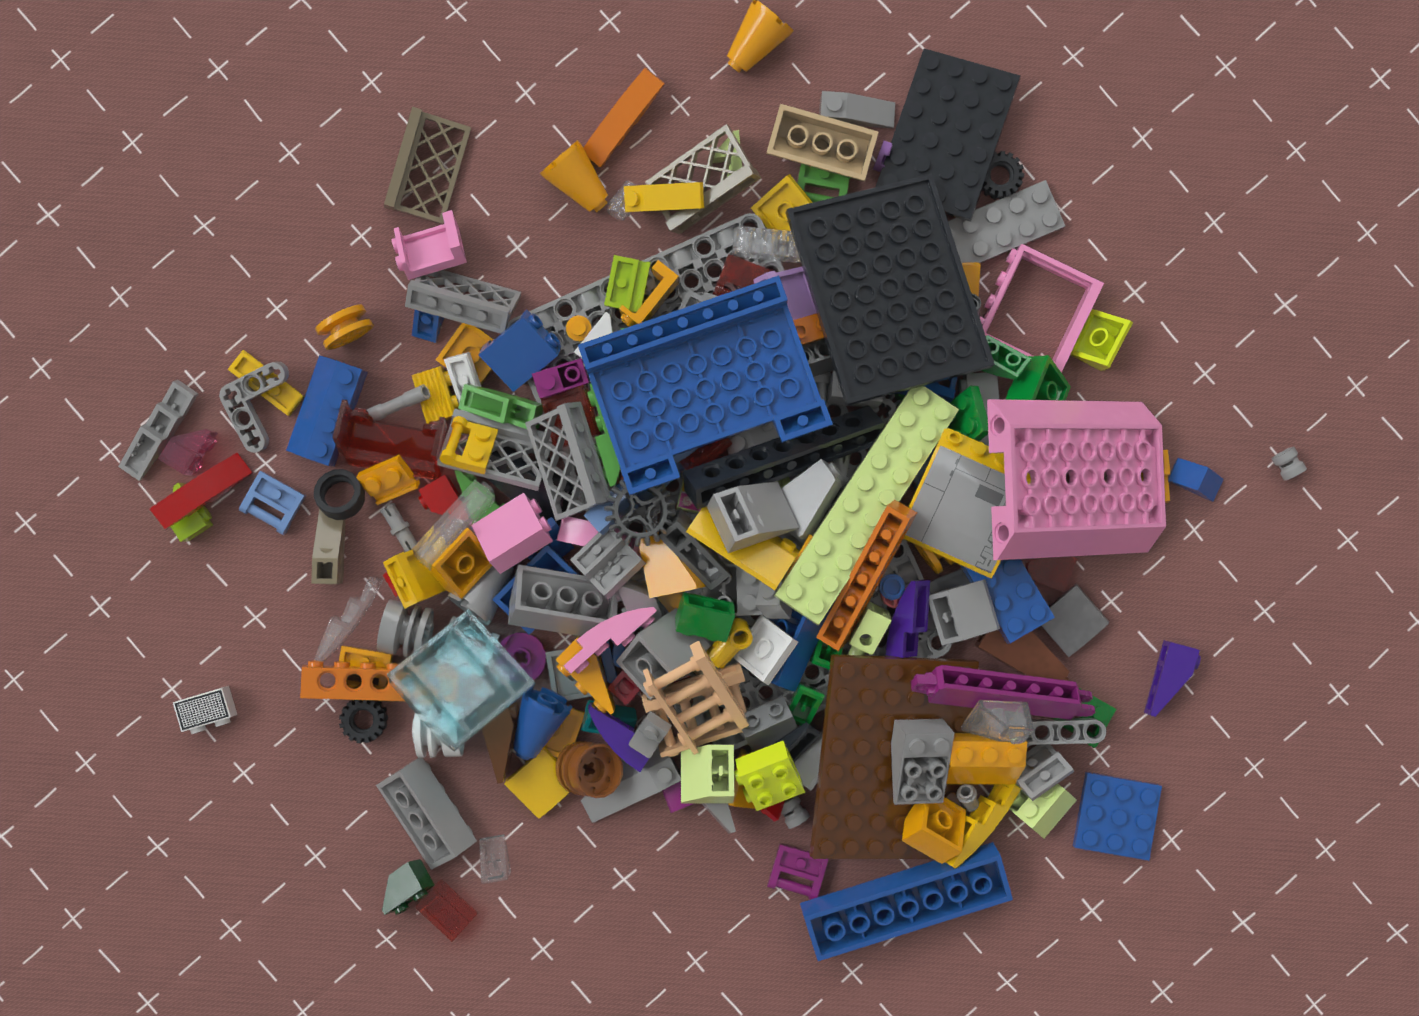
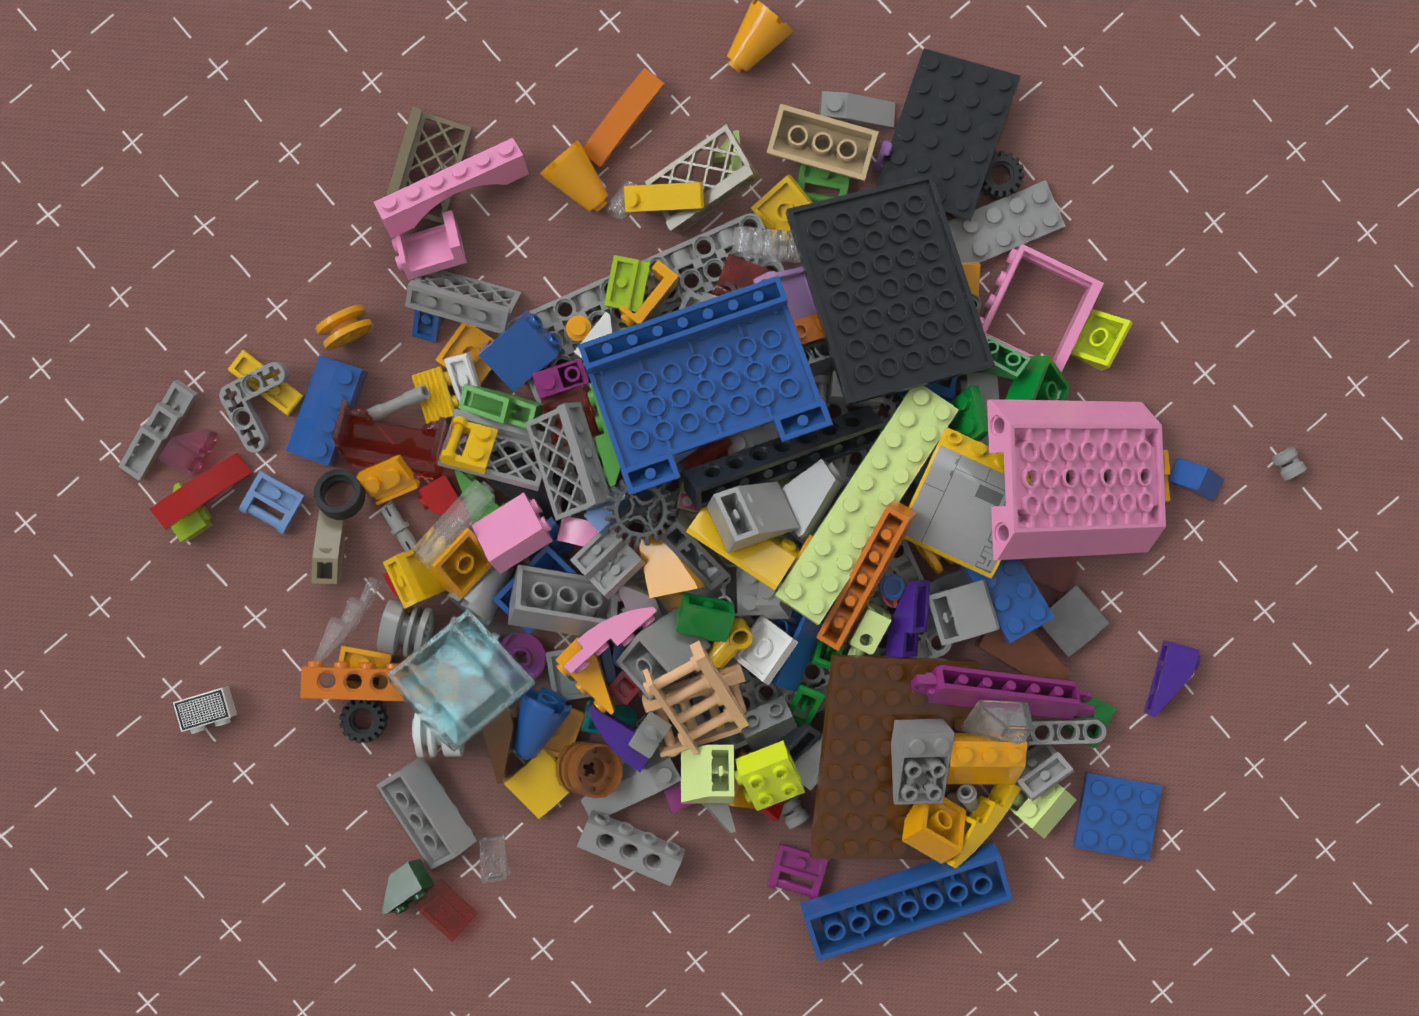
none -> bright pink arch [374,138,529,238]
none -> light grey brick [577,810,685,886]

